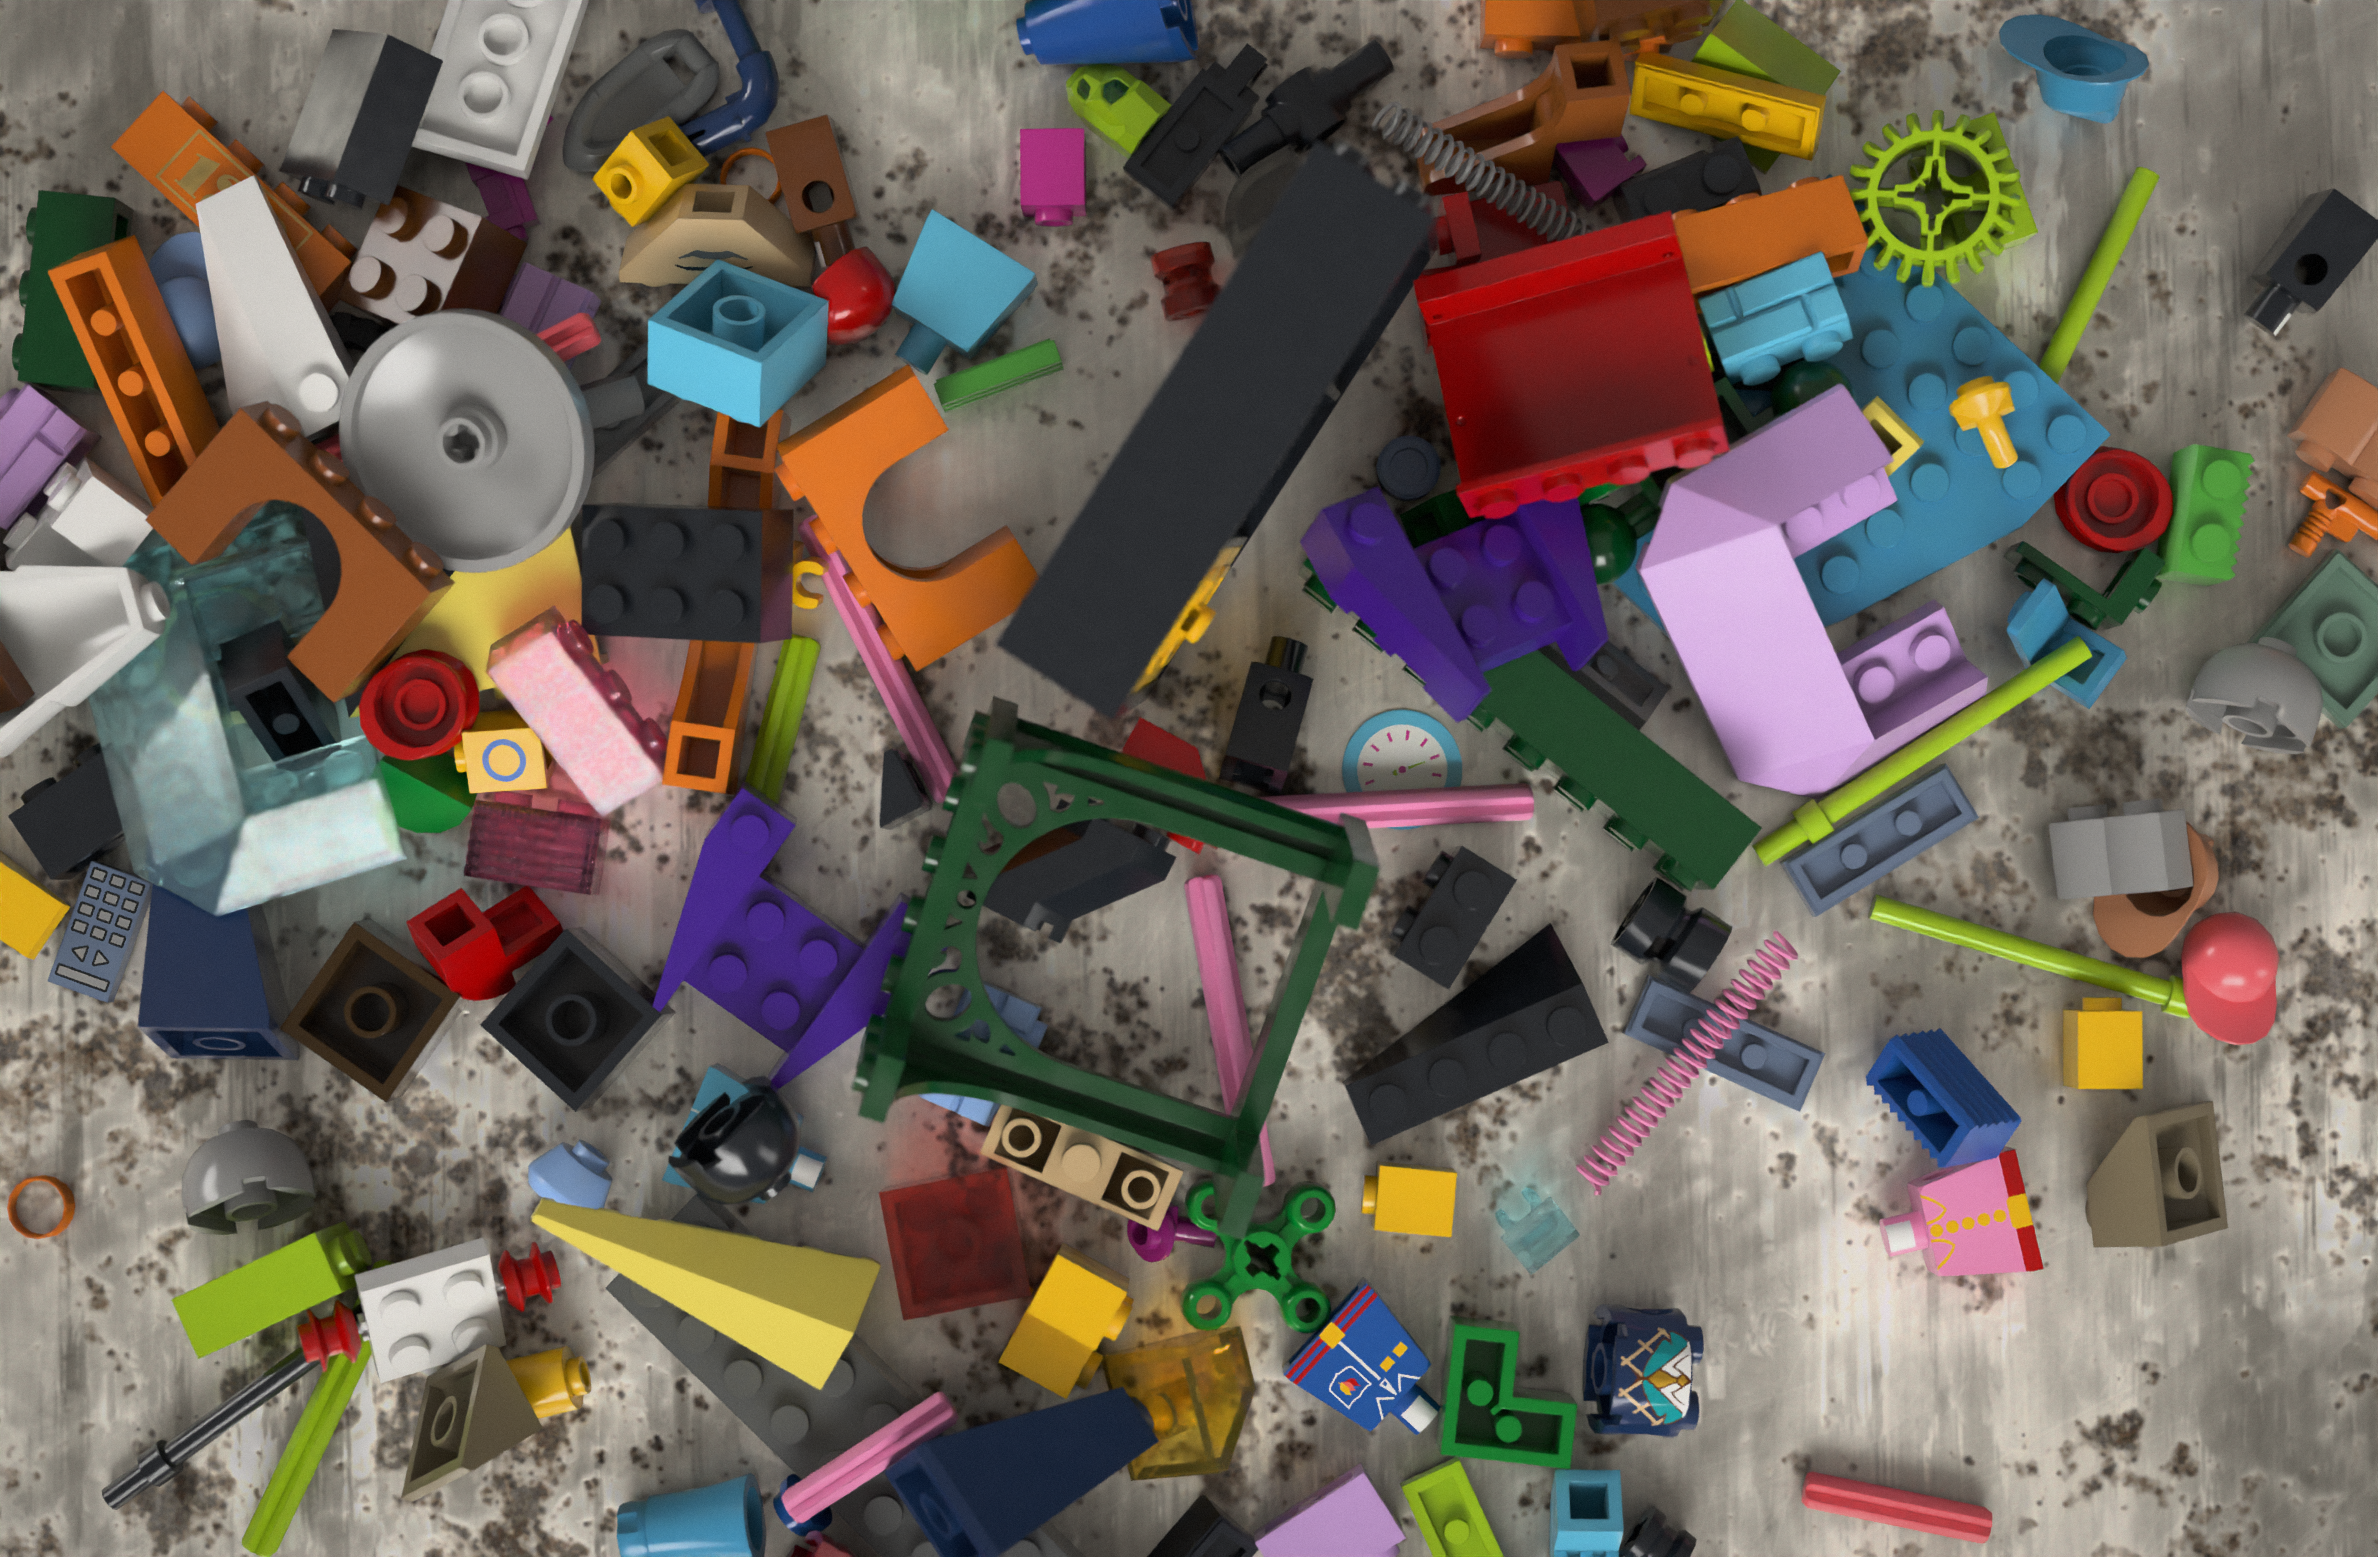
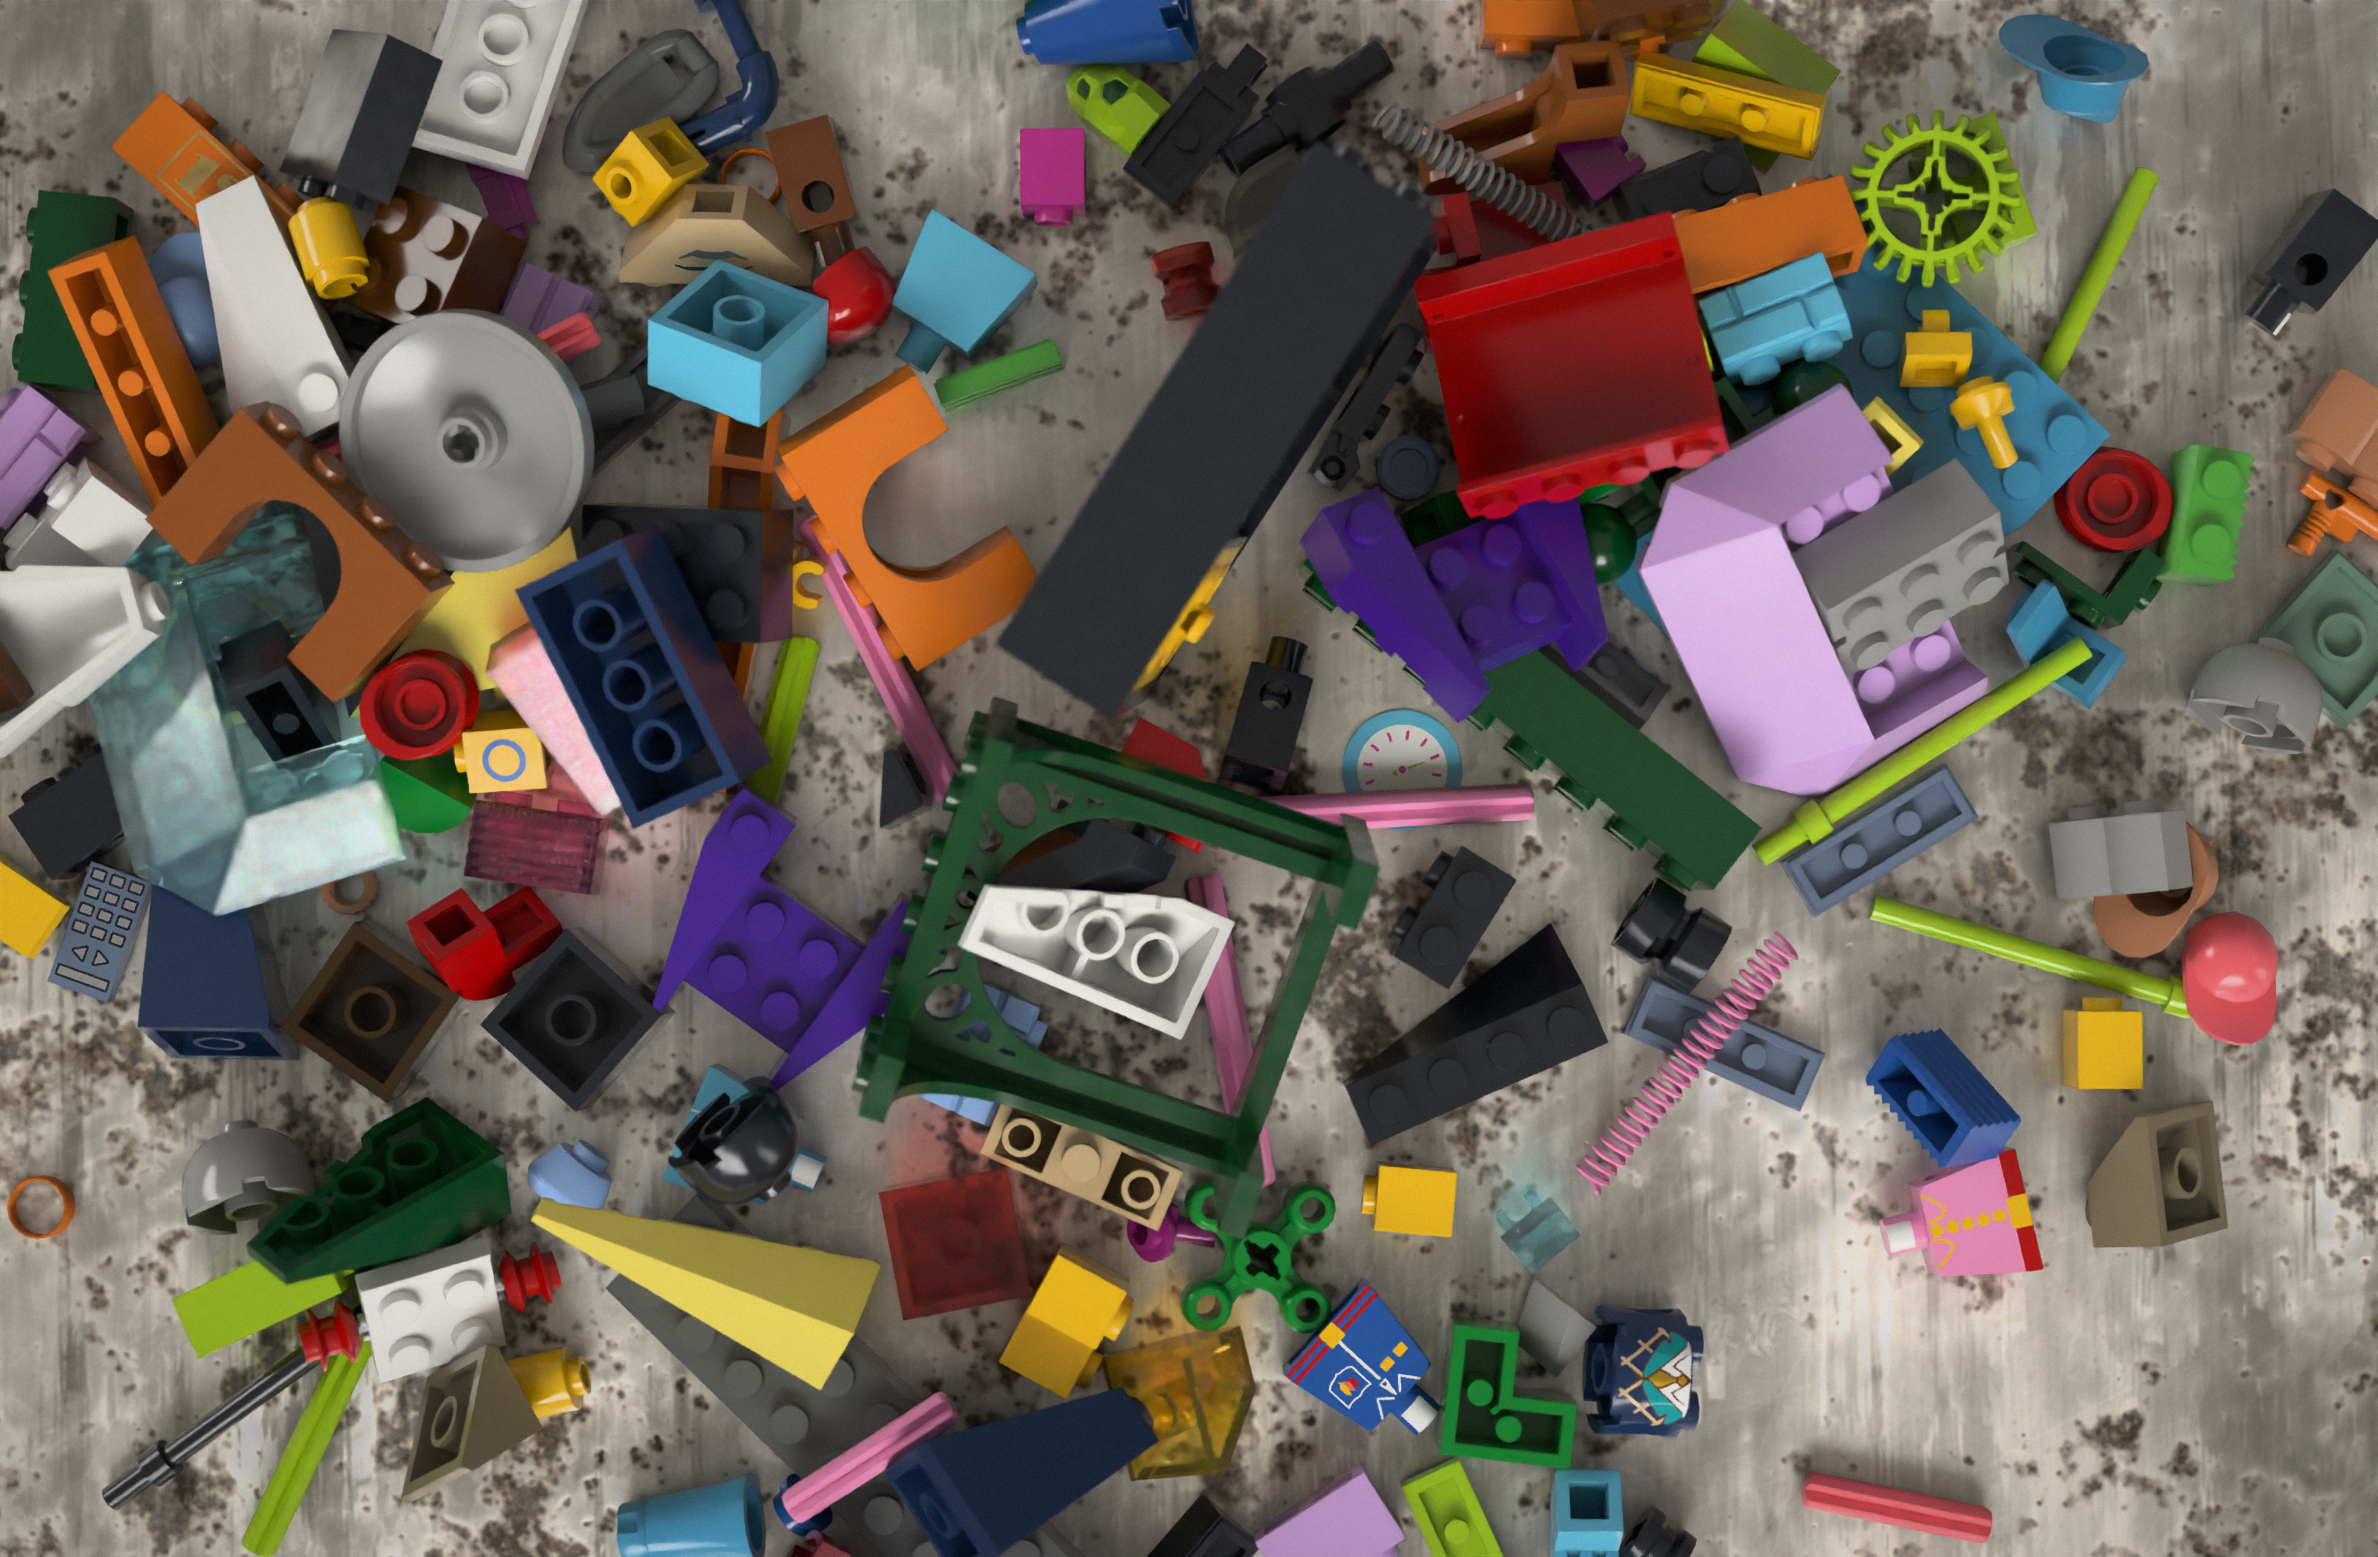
none -> dark green wedge [246,1097,512,1285]
none -> yellow brick [288,197,370,299]
none -> nougat axle [320,858,382,915]
none -> dark blue brick [515,523,772,829]
none -> white wedge [958,884,1235,1040]
none -> black hinge [1306,322,1424,492]
none -> light grey slope [1517,1278,1597,1377]
none -> light grey piece [1791,459,2010,677]
none -> yellow tile [1898,310,1973,387]

